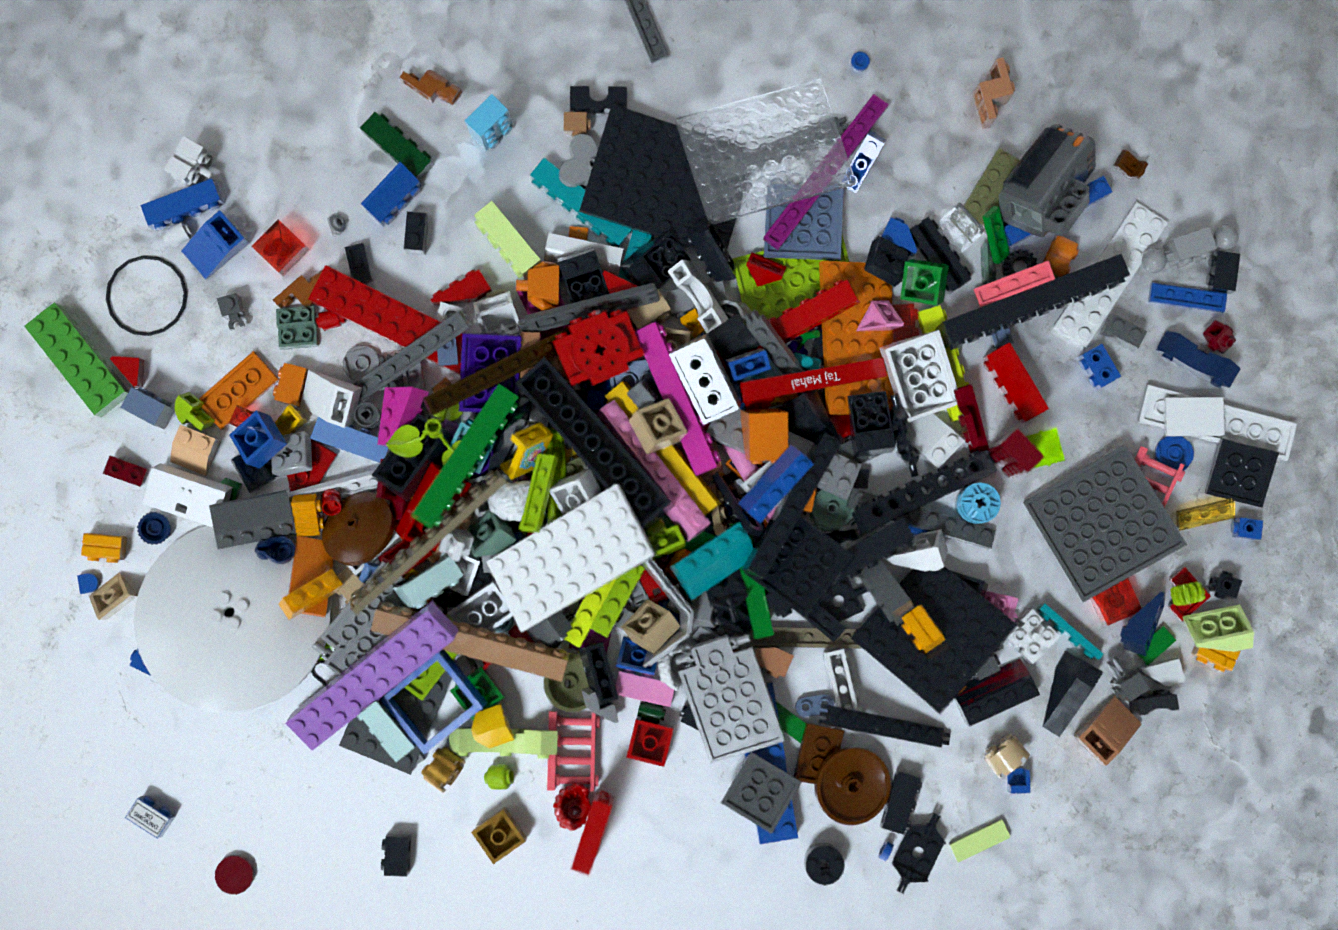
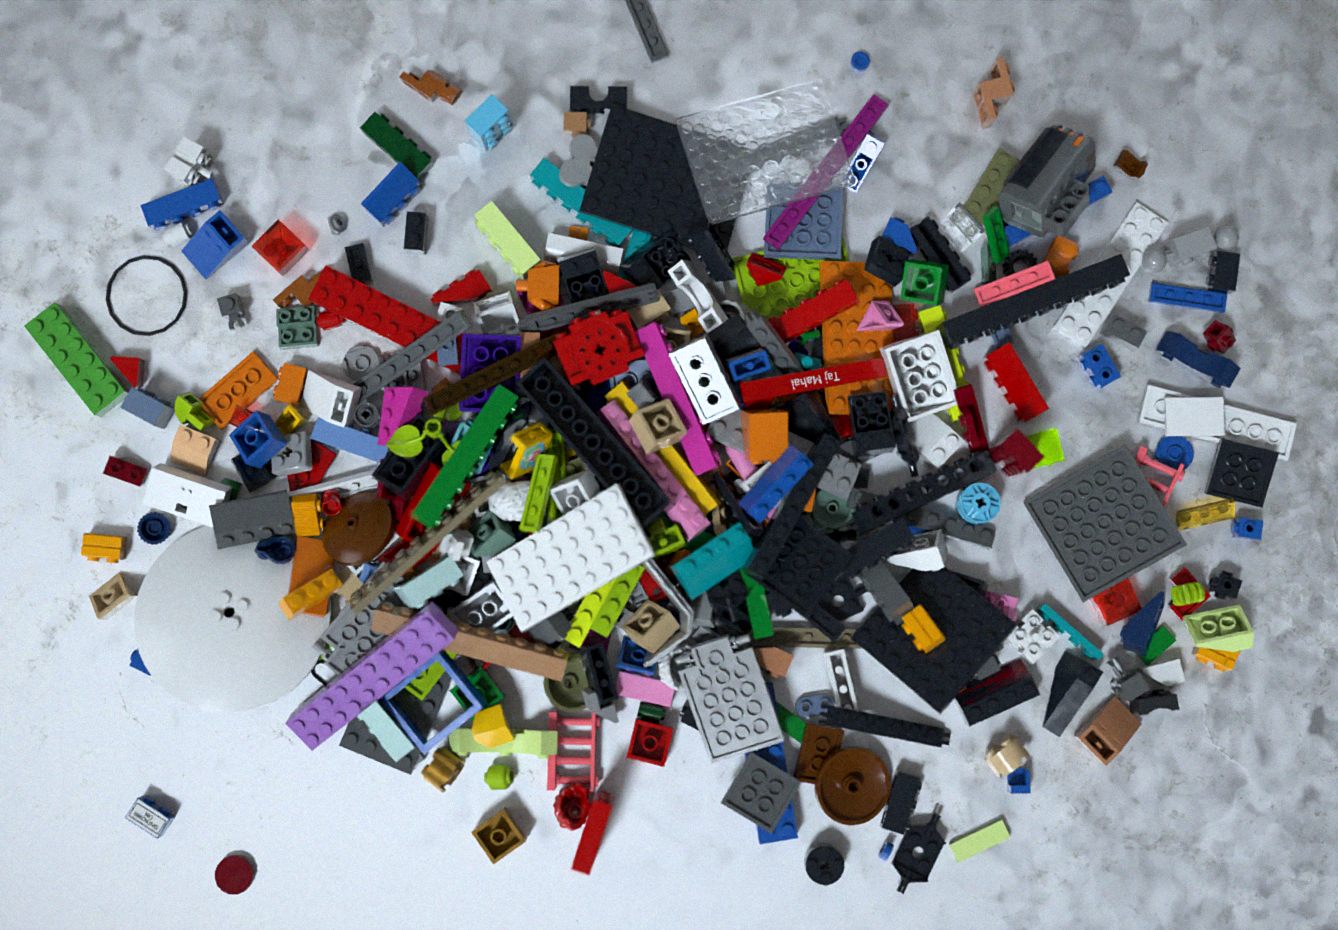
blue tile [77,573,100,594] -> none
black brick [380,834,411,877] -> none

